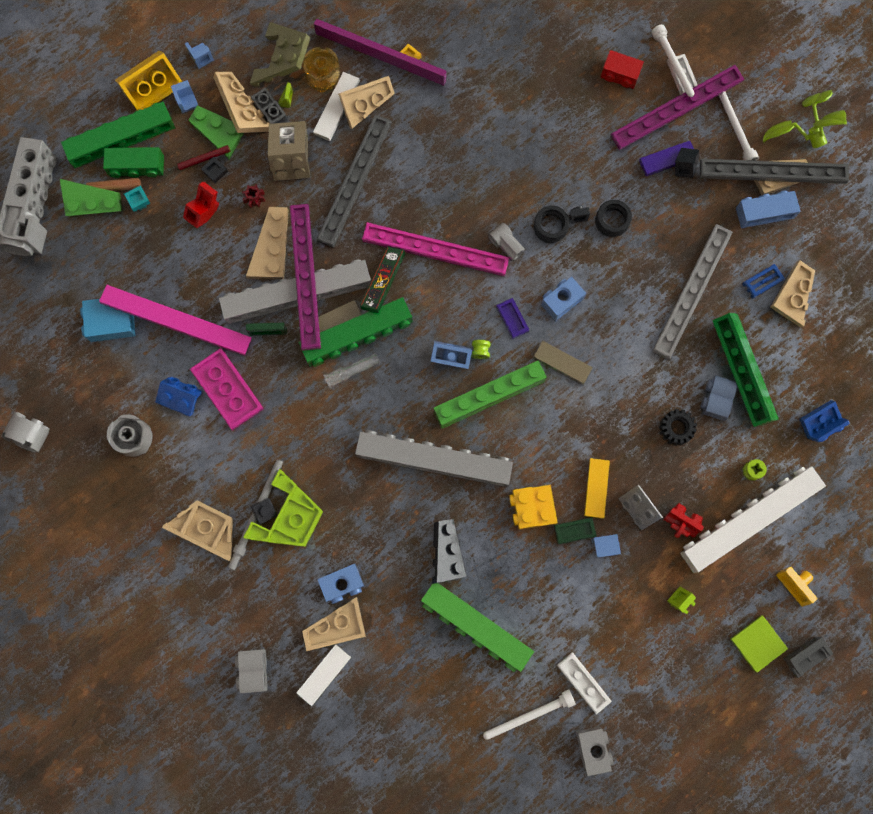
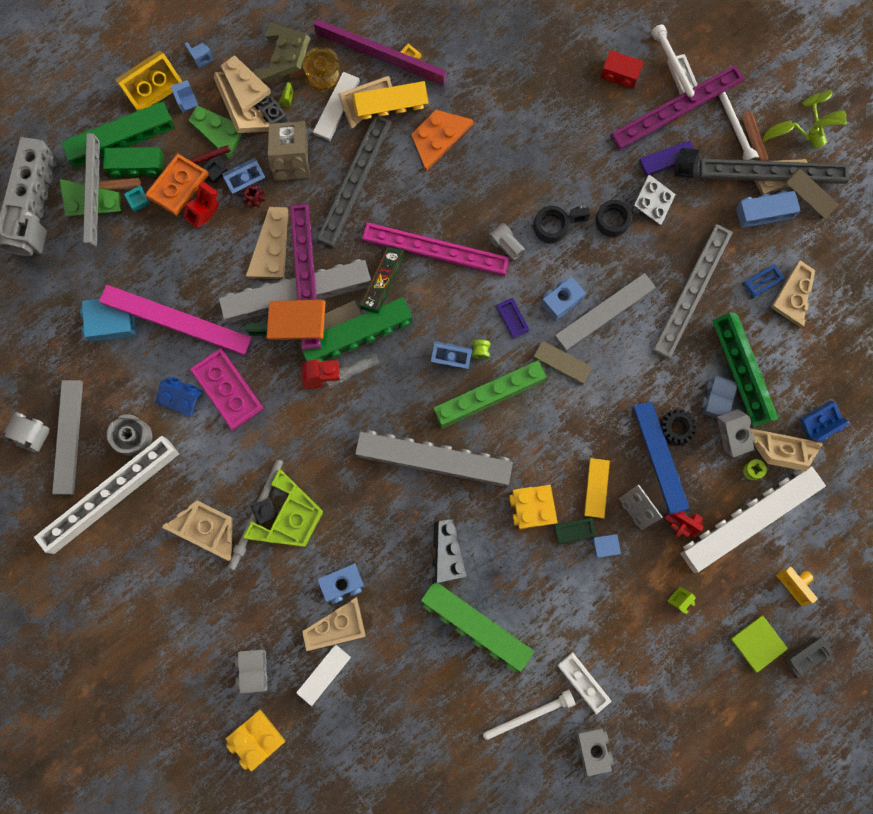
none -> white brick [34,436,179,554]
none -> light grey tile [52,380,83,495]
none -> light grey tile [83,133,100,248]
none -> orange tile [145,153,209,216]
none -> tan wing [221,55,271,113]
none -> medium blue brick [222,157,265,194]
none -> yellow plate [226,709,286,772]
none -> orange tile [267,300,326,340]
none -> red brick [301,359,340,390]
none -> yellow brick [351,81,429,120]
none -> orange wing [411,110,474,171]
none -> light grey tile [555,273,656,351]
none -> light grey hinge [632,175,676,225]
none -> blue tile [633,401,690,515]
none -> light grey brick [717,409,755,457]
none -> nougat axle [742,112,768,161]
none -> tan wing [750,428,823,471]
none -> dark tan tile [785,168,839,219]

